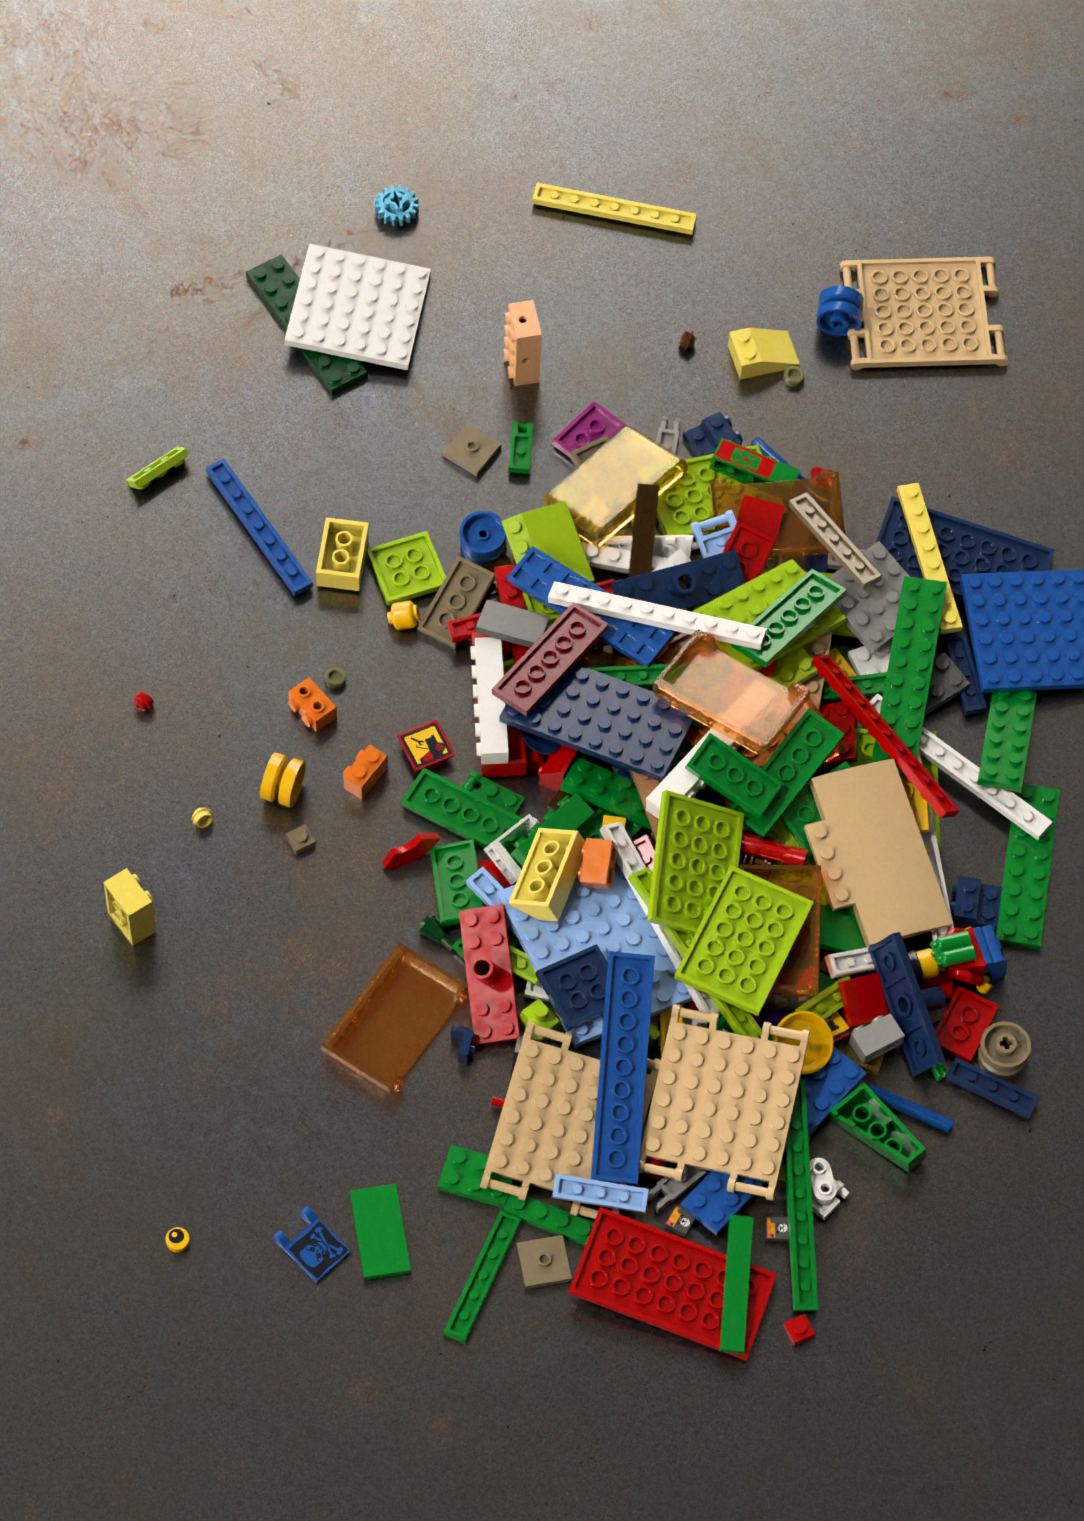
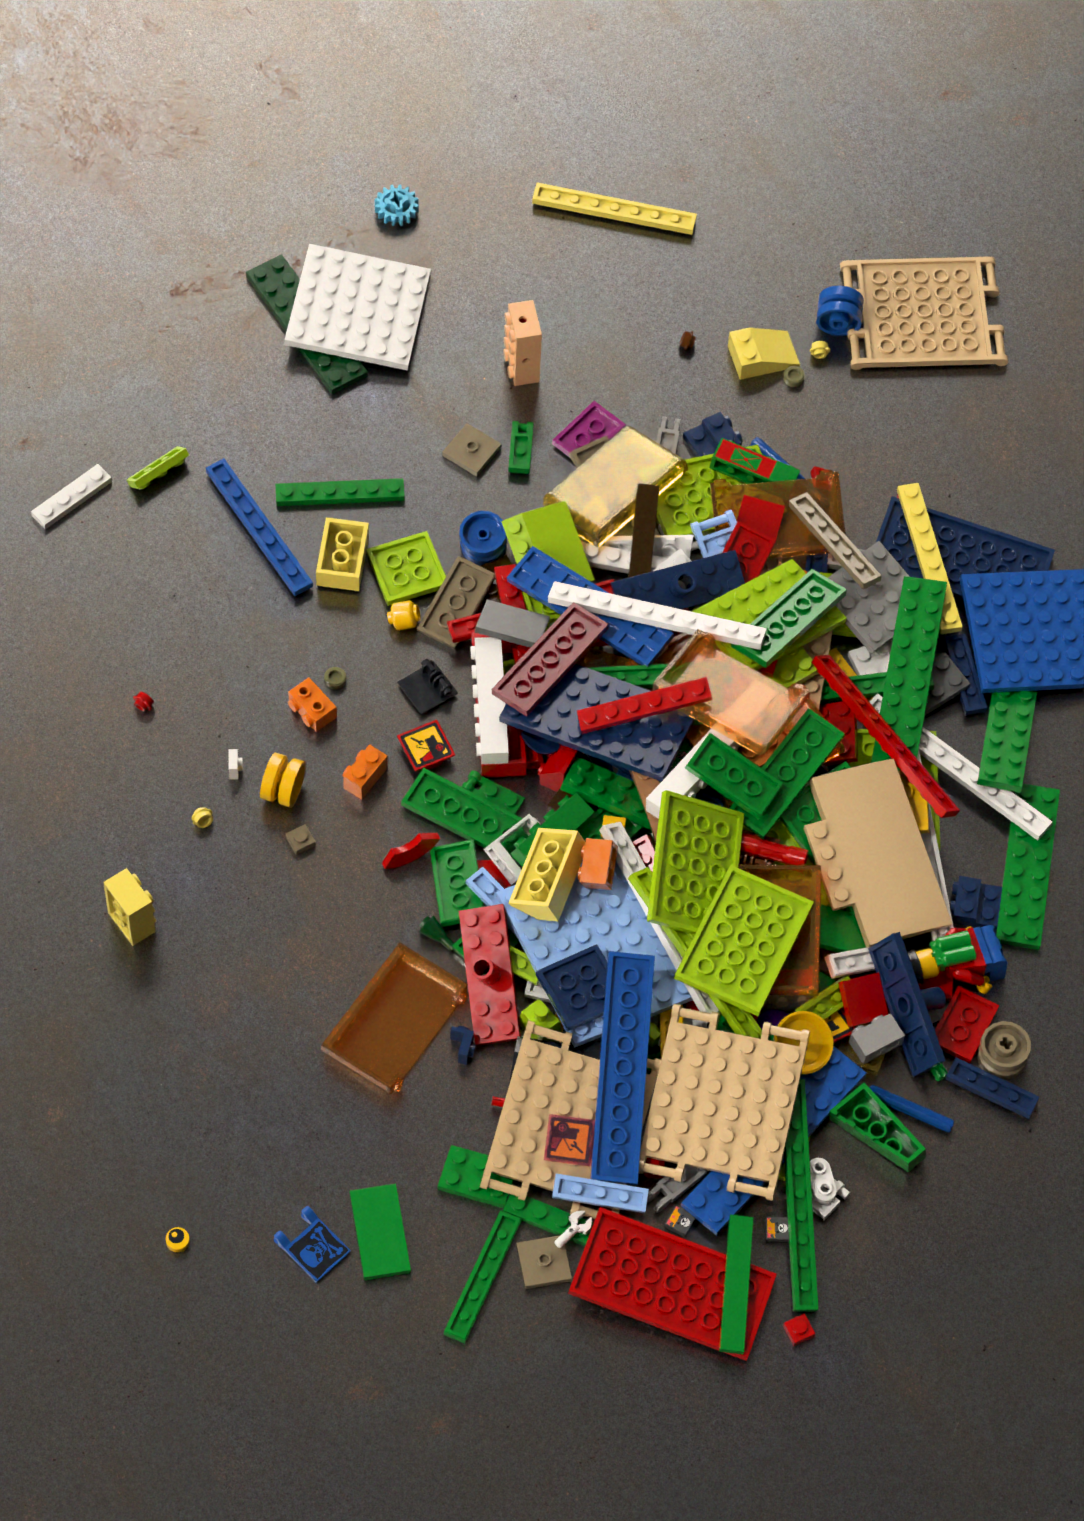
none -> white plate [31,464,112,529]
none -> white plate [229,749,243,779]
none -> green plate [275,478,405,506]
none -> black hinge [397,659,458,715]
none -> piece [544,1114,595,1166]
none -> white bar [554,1211,592,1248]
none -> red plate [577,677,713,734]
none -> light yellow plate [810,341,830,359]

